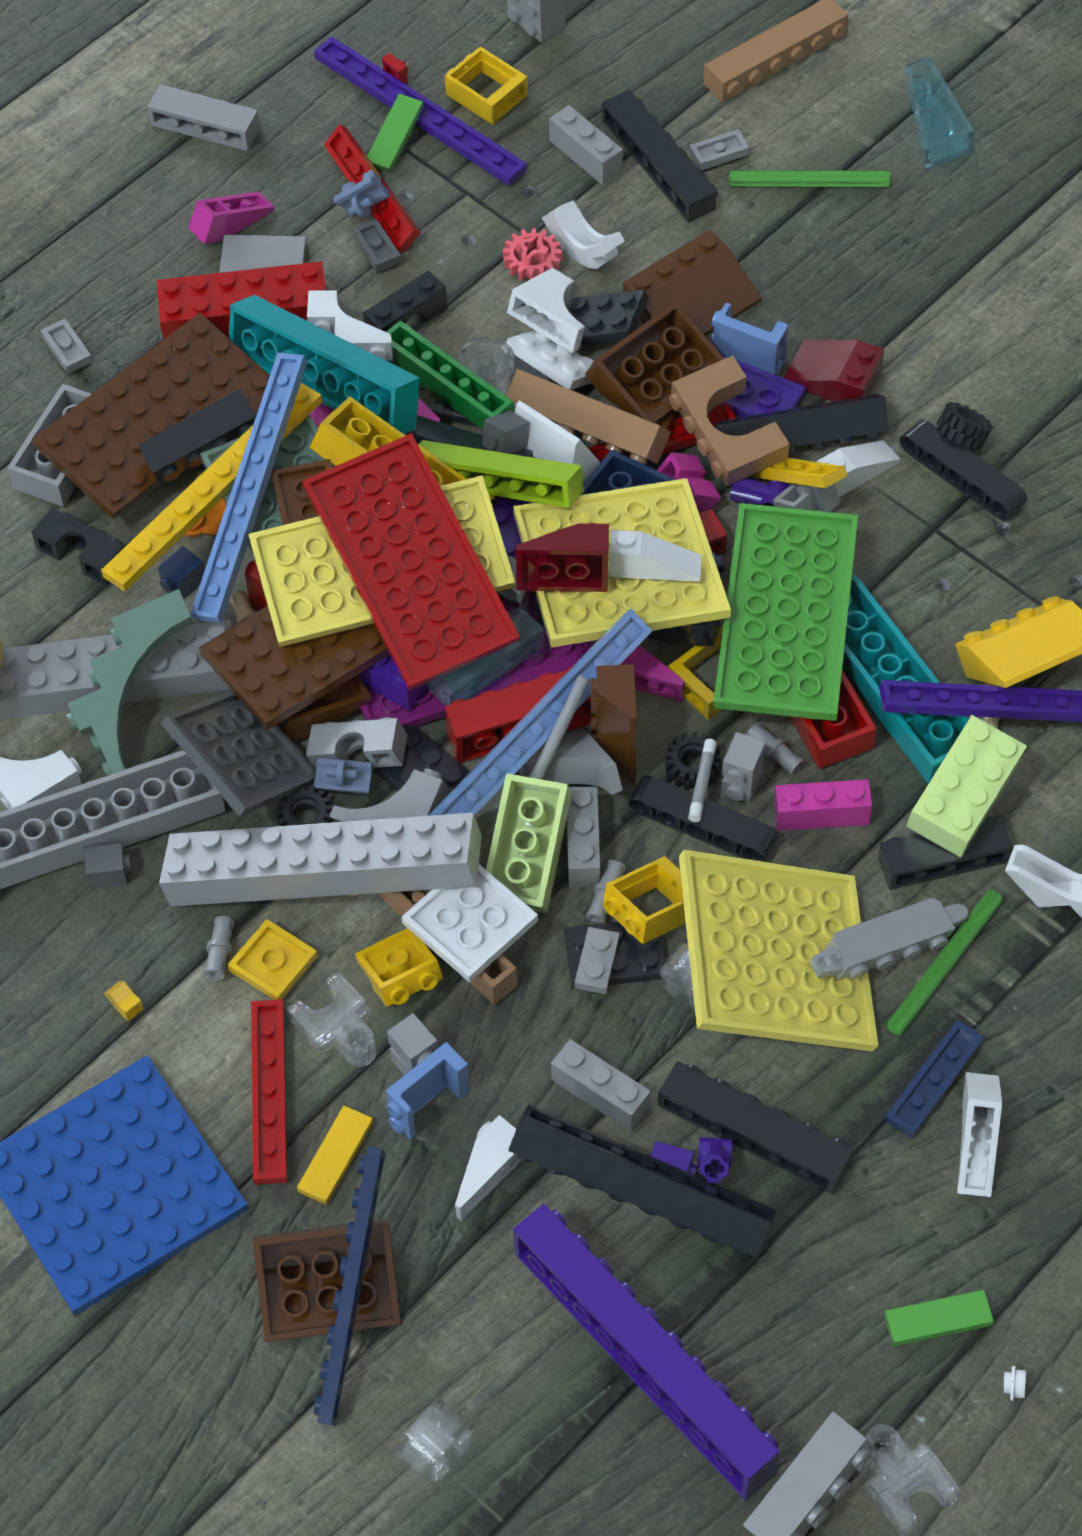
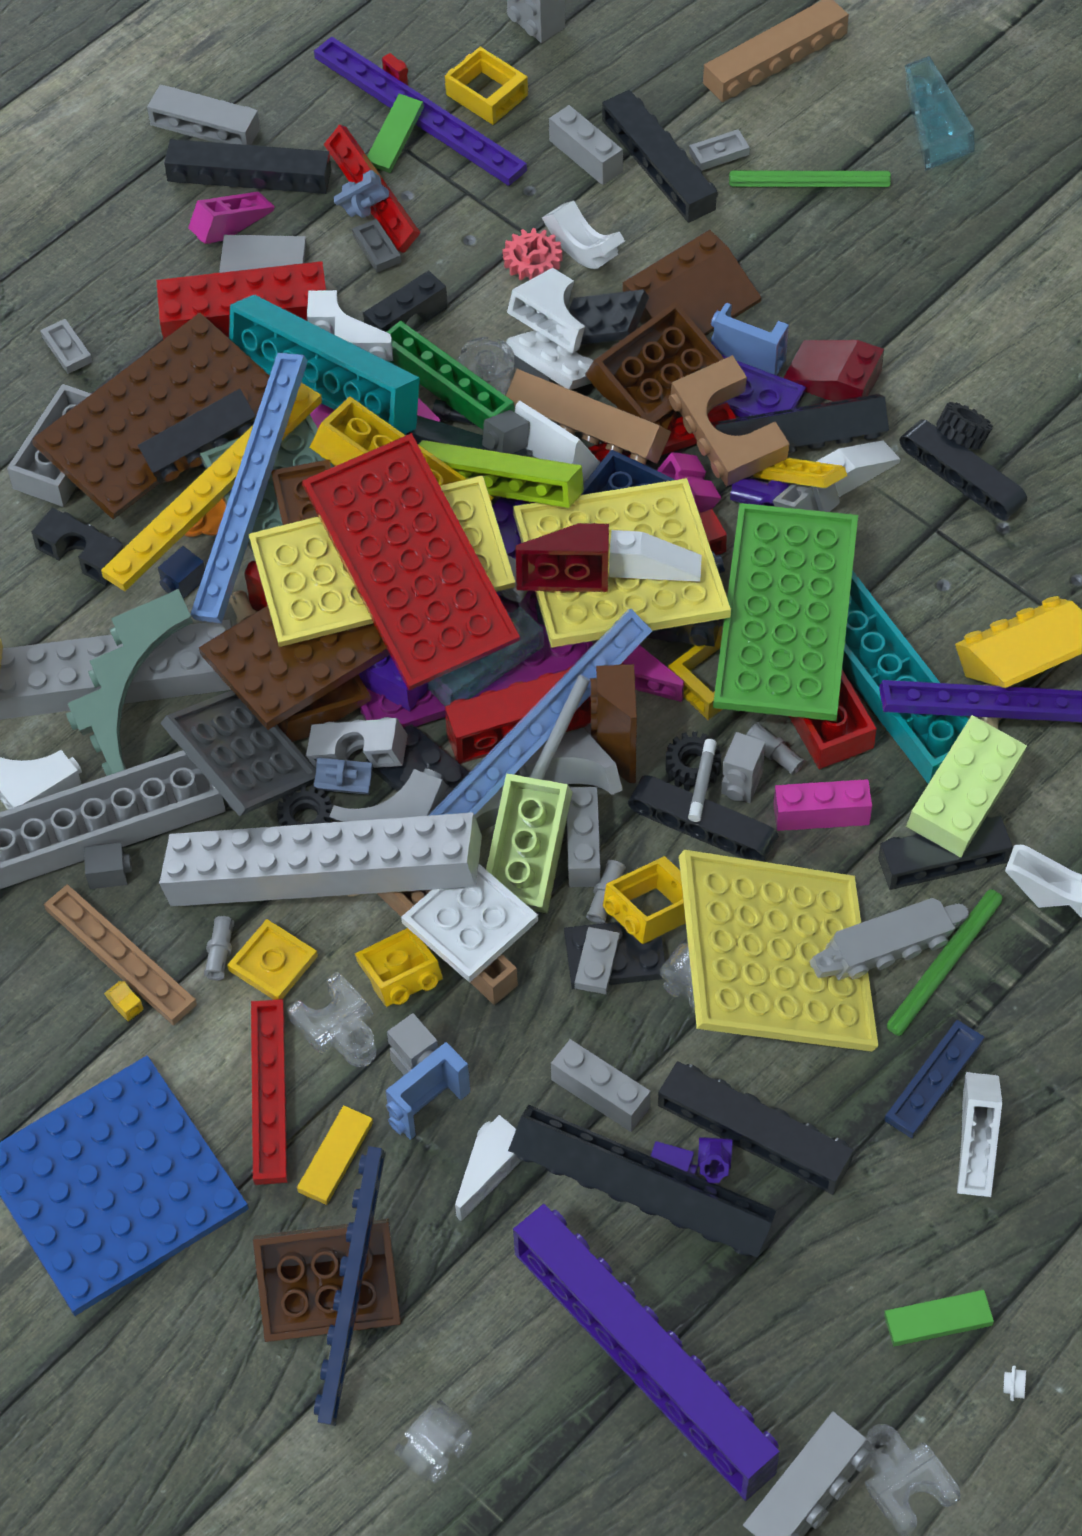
none -> medium nougat plate [44,884,197,1026]
none -> black brick [164,139,331,194]

